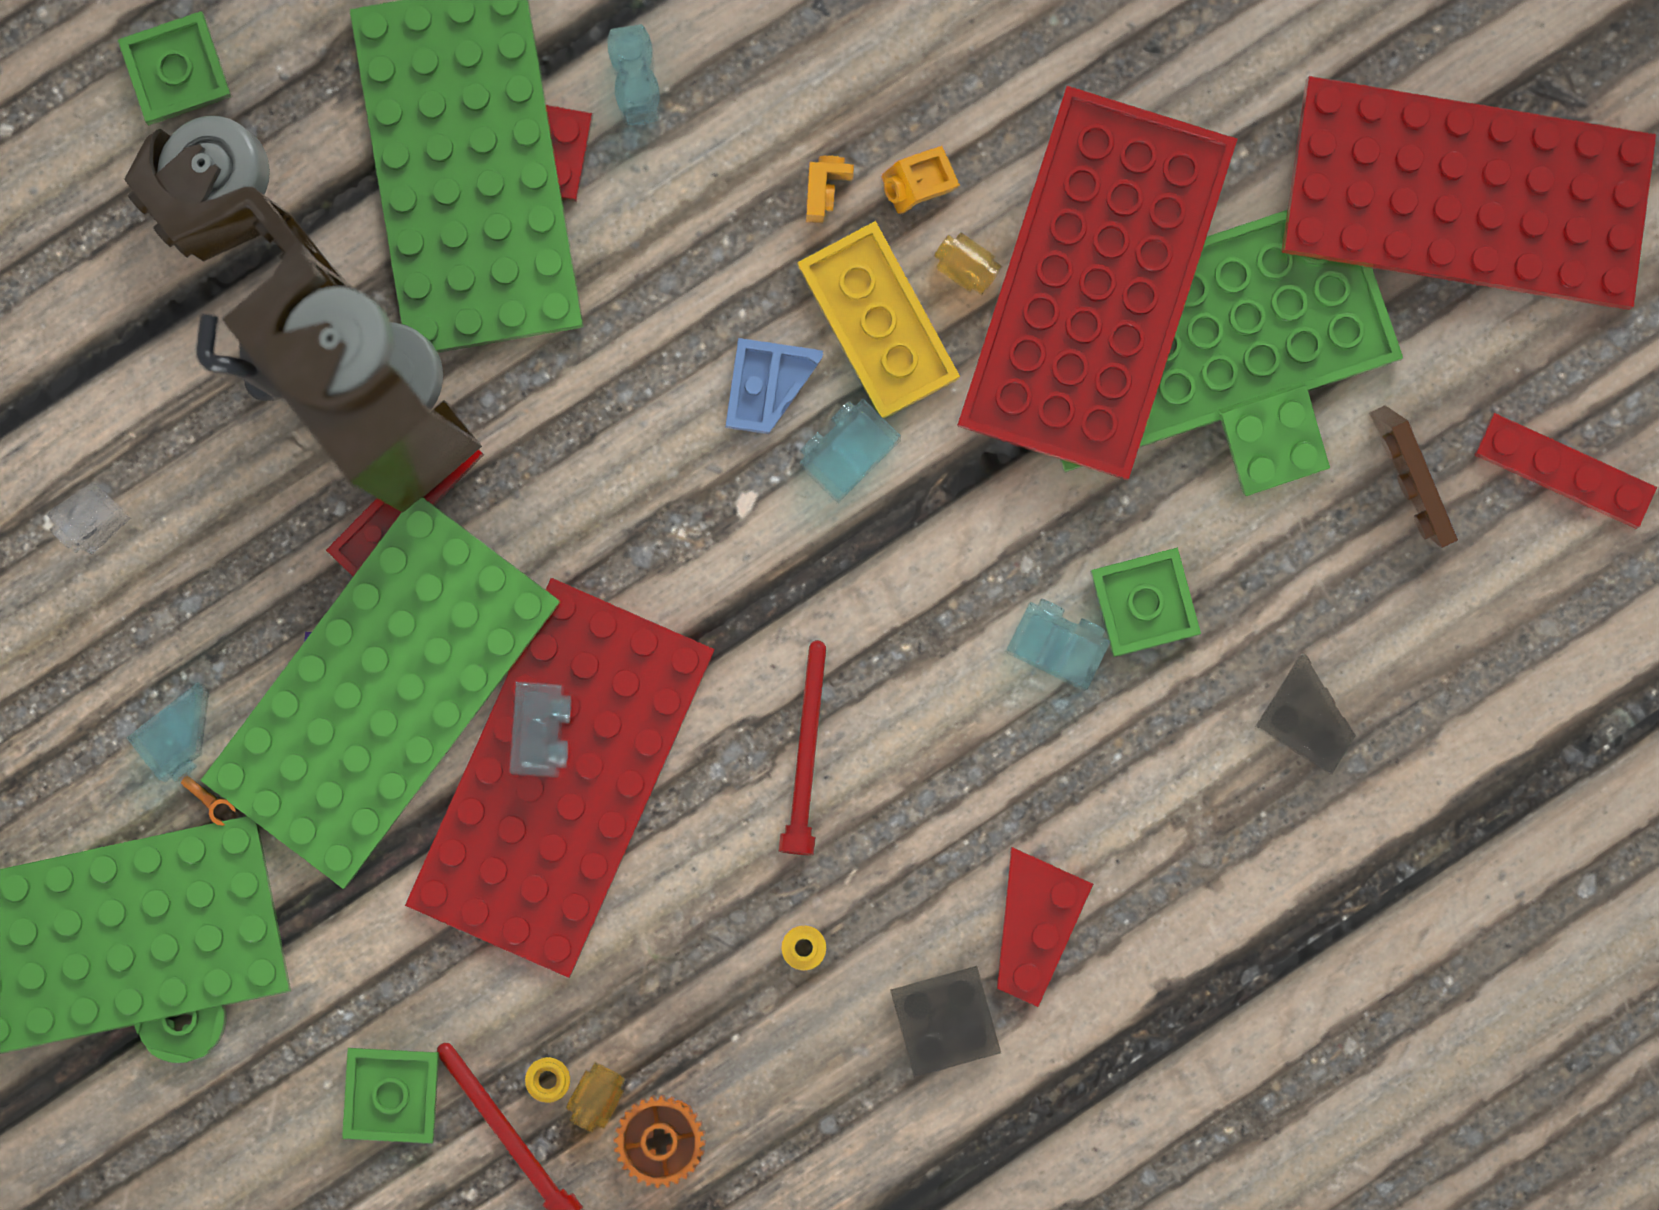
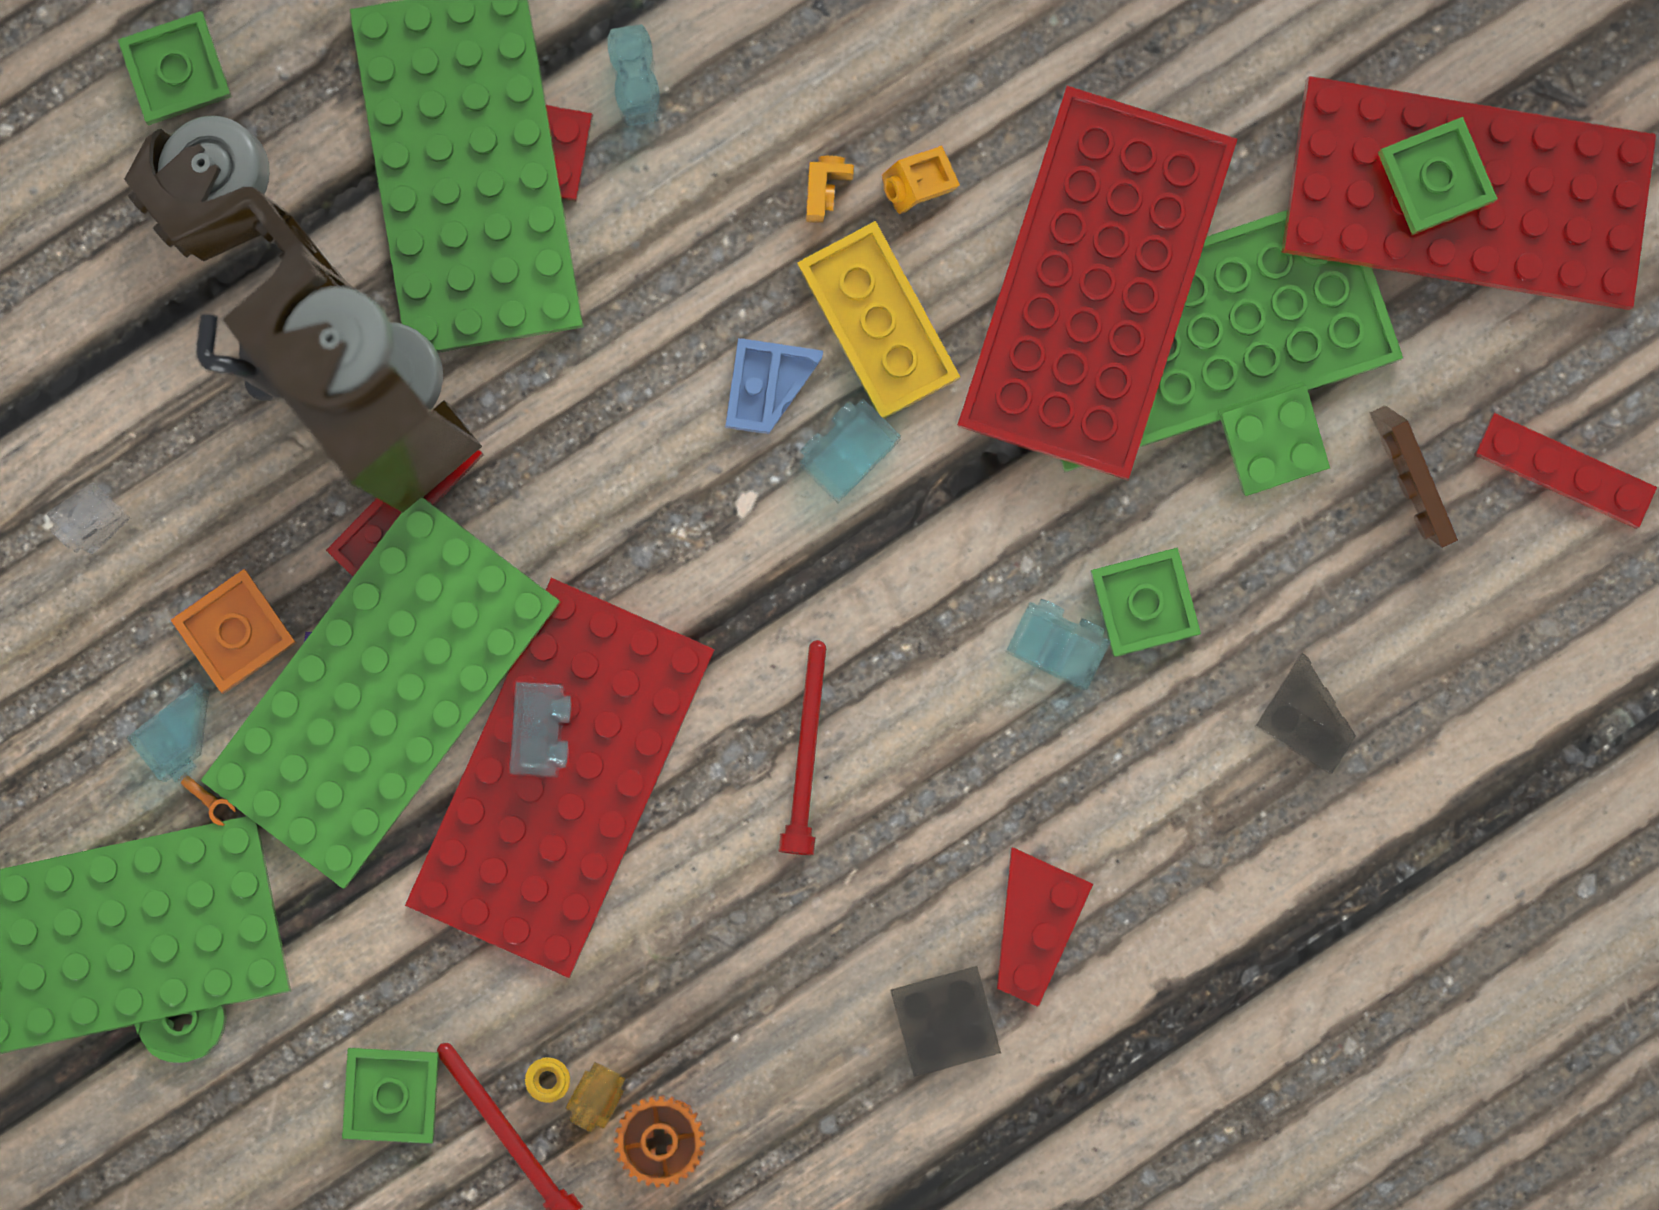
yellow plate [781,925,826,970] -> none
clear yellow brick [934,232,1002,295] -> none
none -> orange plate [171,569,297,694]
none -> bright green plate [1378,117,1497,235]

